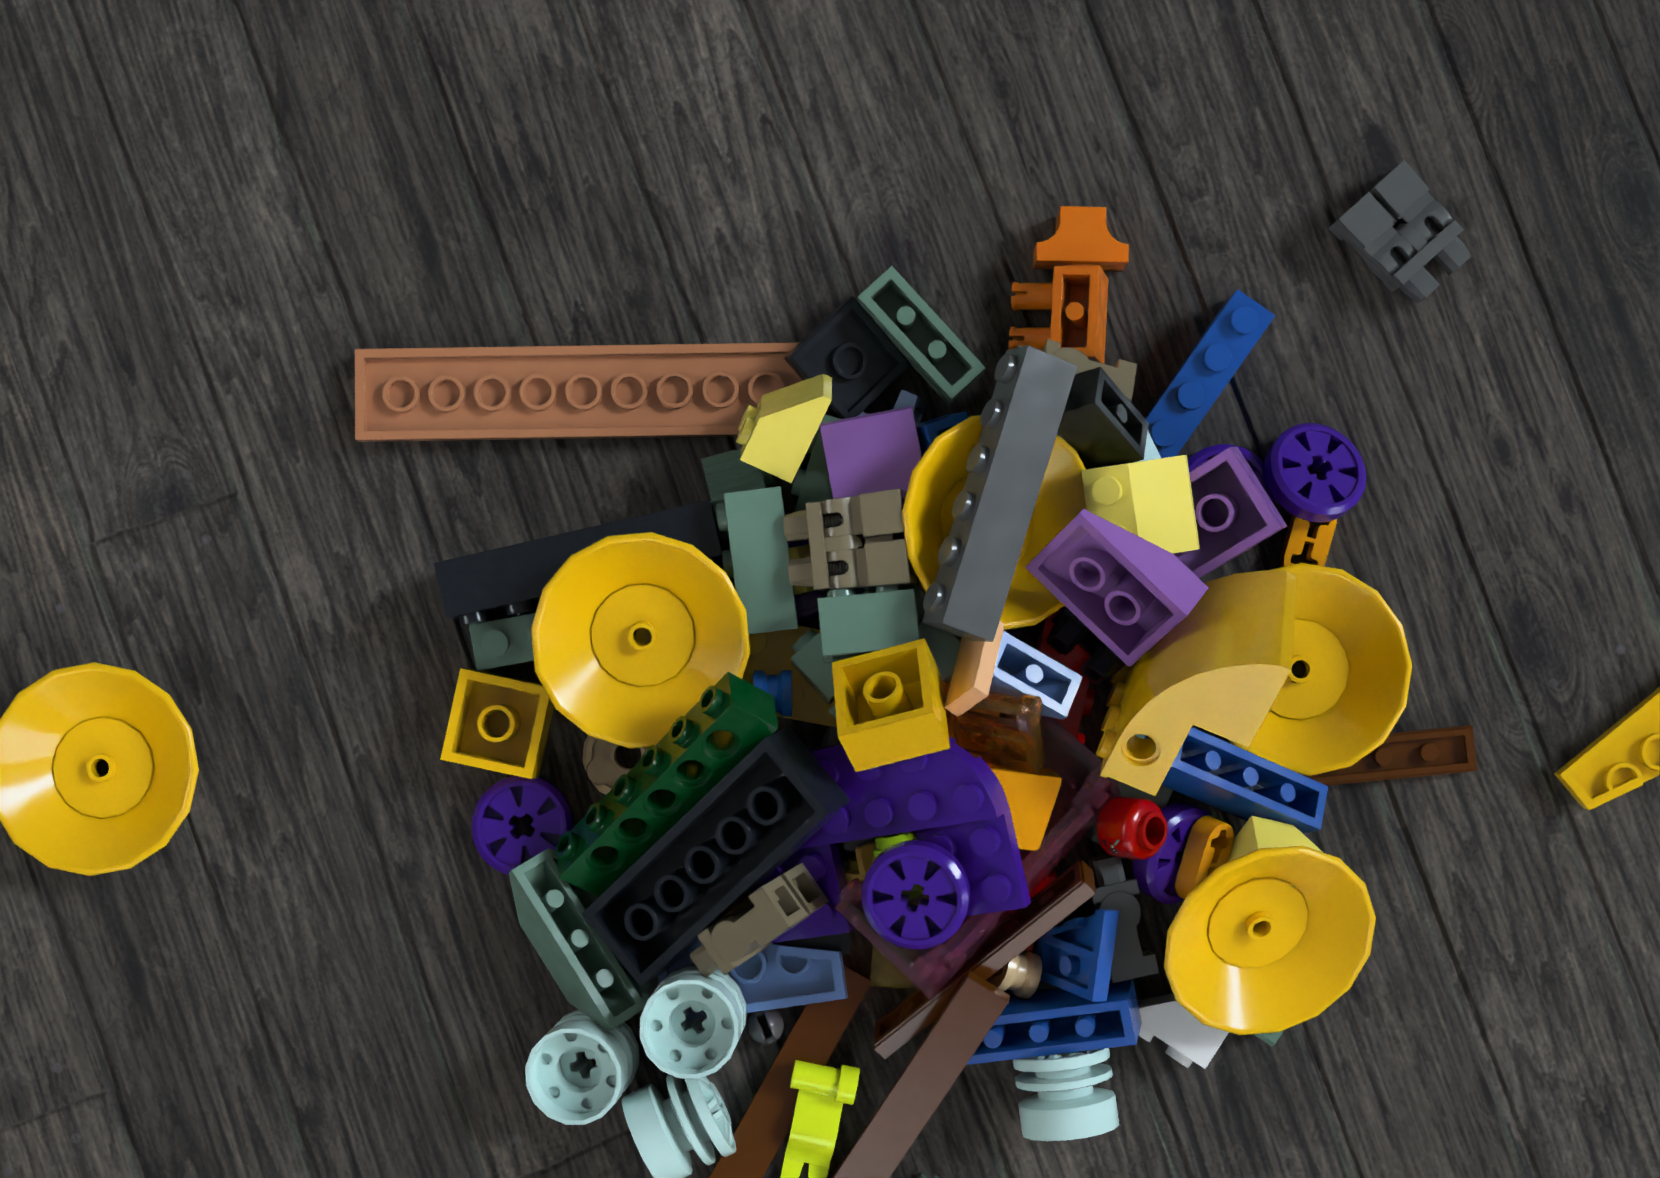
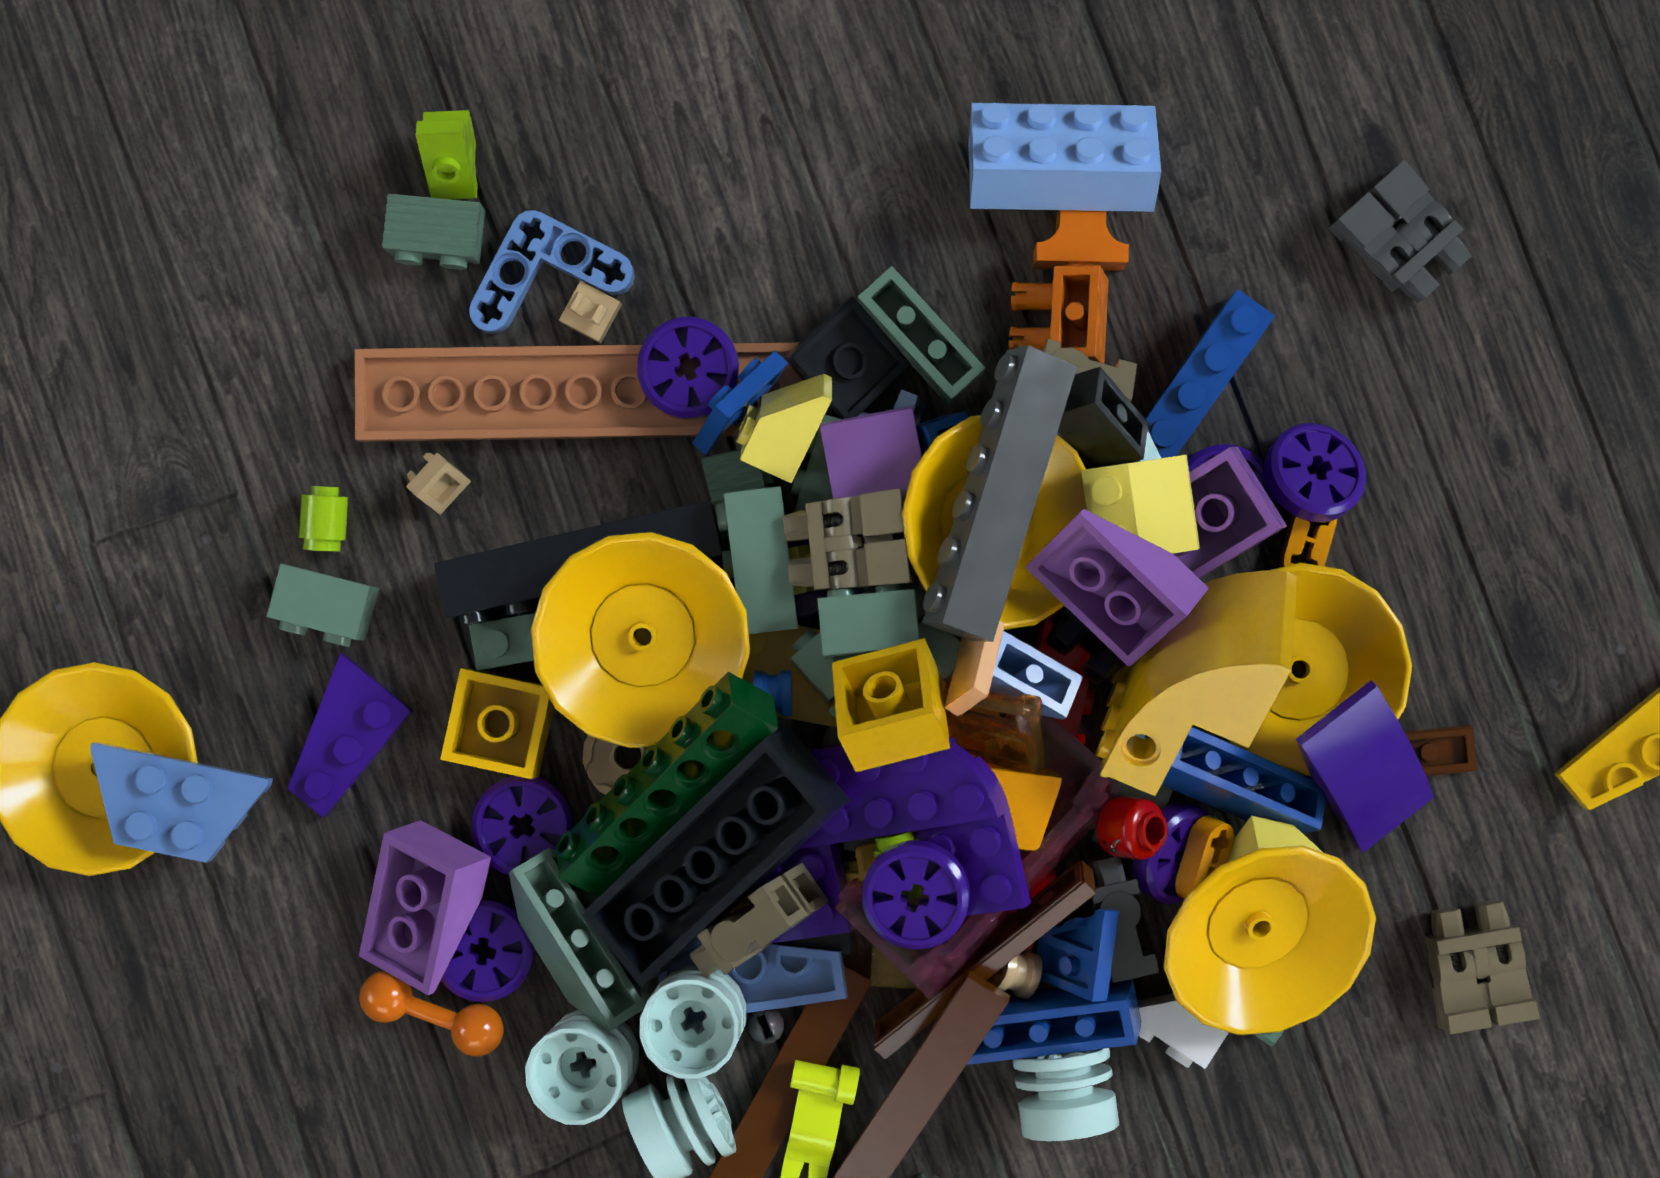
none -> medium blue wing [90,742,273,863]
none -> sand green brick [266,563,379,647]
none -> dark purple wing [288,653,414,817]
none -> lime brick [299,486,348,552]
none -> medium lavender slope [359,820,491,995]
none -> orange piece [359,970,504,1057]
none -> sand green brick [382,194,485,270]
none -> tan tile [406,453,471,515]
none -> lime brick [415,110,478,200]
none -> dark purple wheel [441,898,536,1002]
none -> medium blue beam [469,210,635,335]
none -> tan tile [559,280,622,344]
none -> dark purple wheel [637,317,739,420]
none -> blue wing [692,351,788,456]
none -> light blue brick [968,103,1161,212]
none -> dark purple slope [1296,680,1434,853]
none -> dark tan hips [1425,900,1540,1034]

